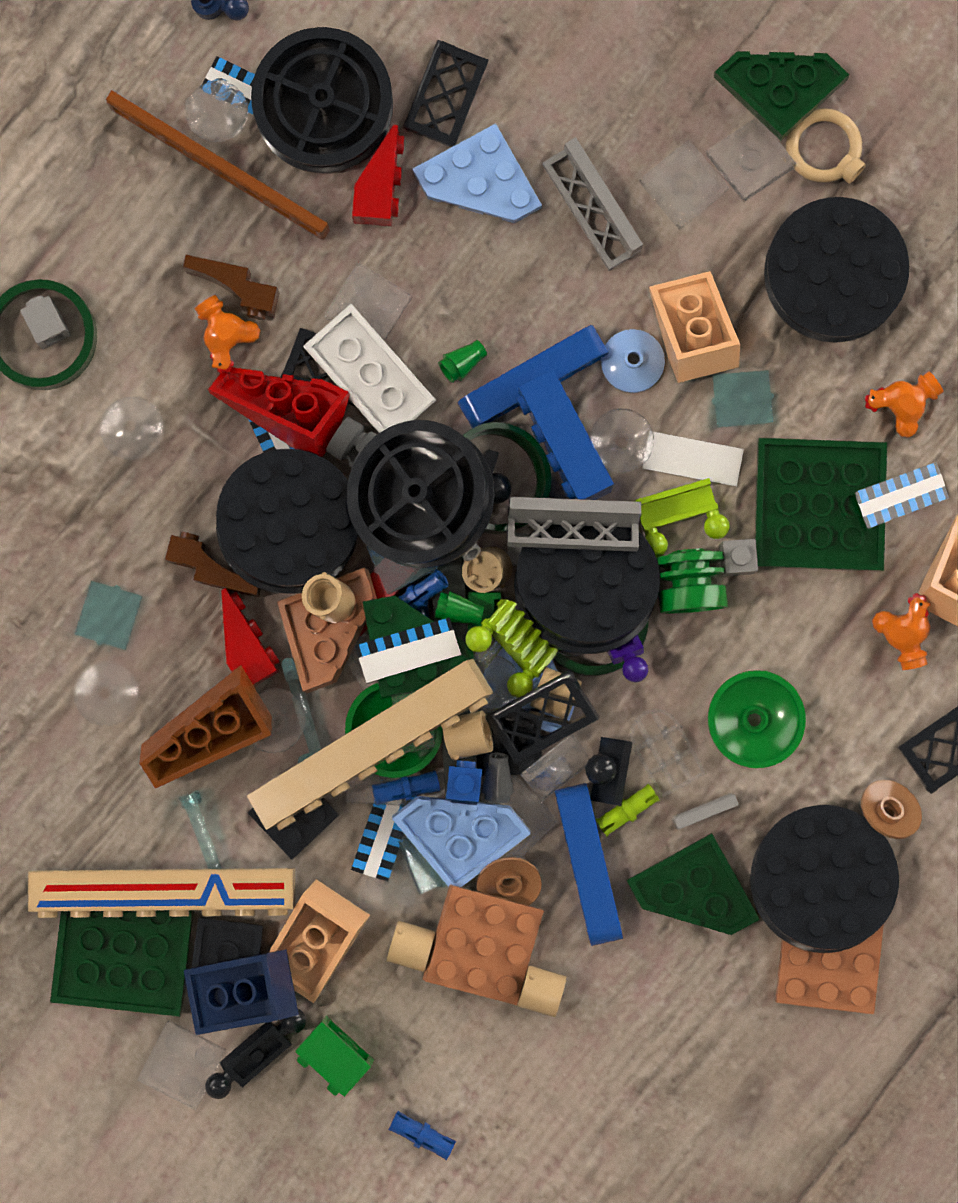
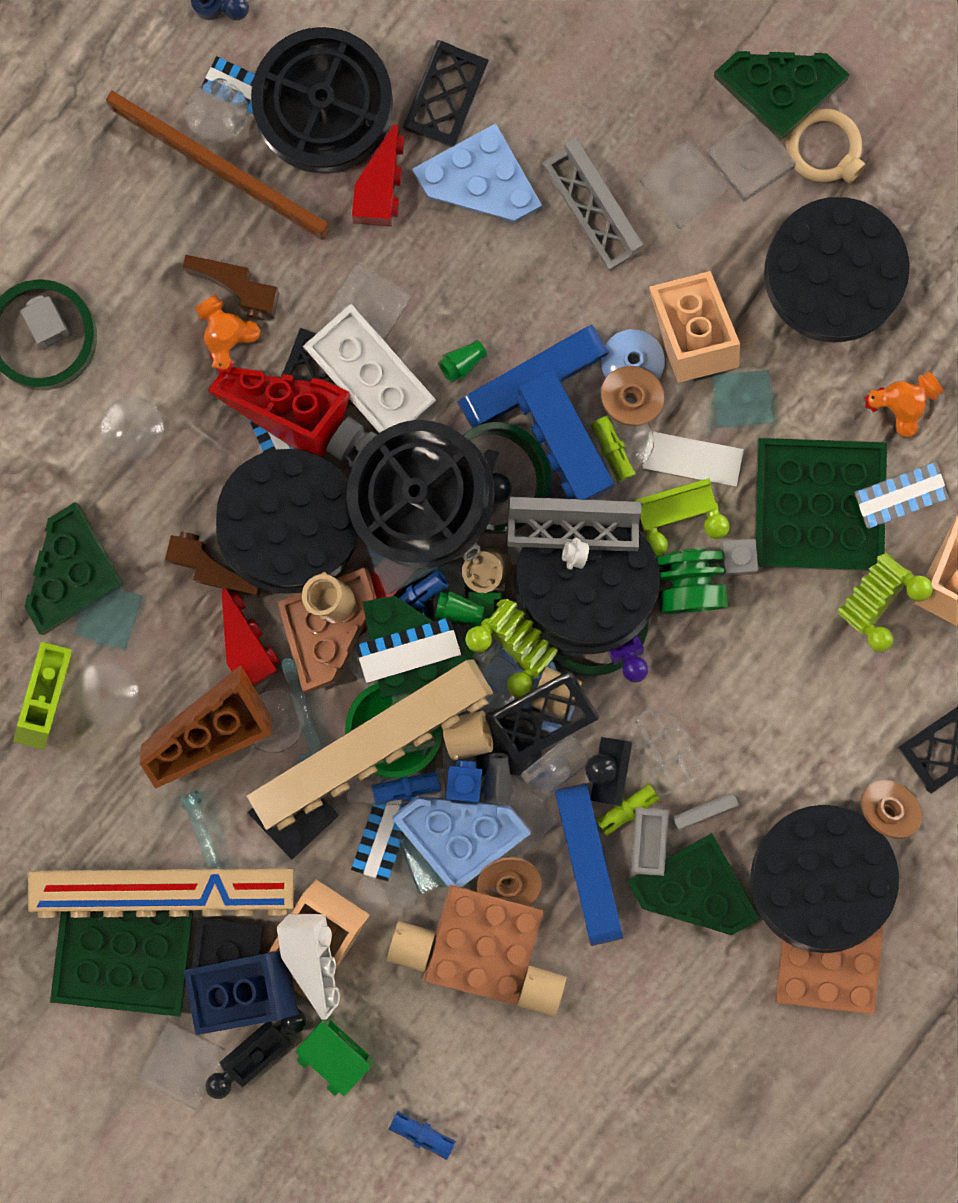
green dish [707,670,806,768] -> none
orange animal [872,593,931,670] -> none
none -> lime slope [13,641,72,750]
none -> dark green plate [24,502,124,635]
none -> white slope [277,914,340,1020]
none -> white plate [562,538,589,570]
none -> lime pin [590,416,636,483]
none -> medium nougat dish [600,366,665,426]
none -> light grey tile [631,807,669,876]
none -> lime gear [838,553,933,652]

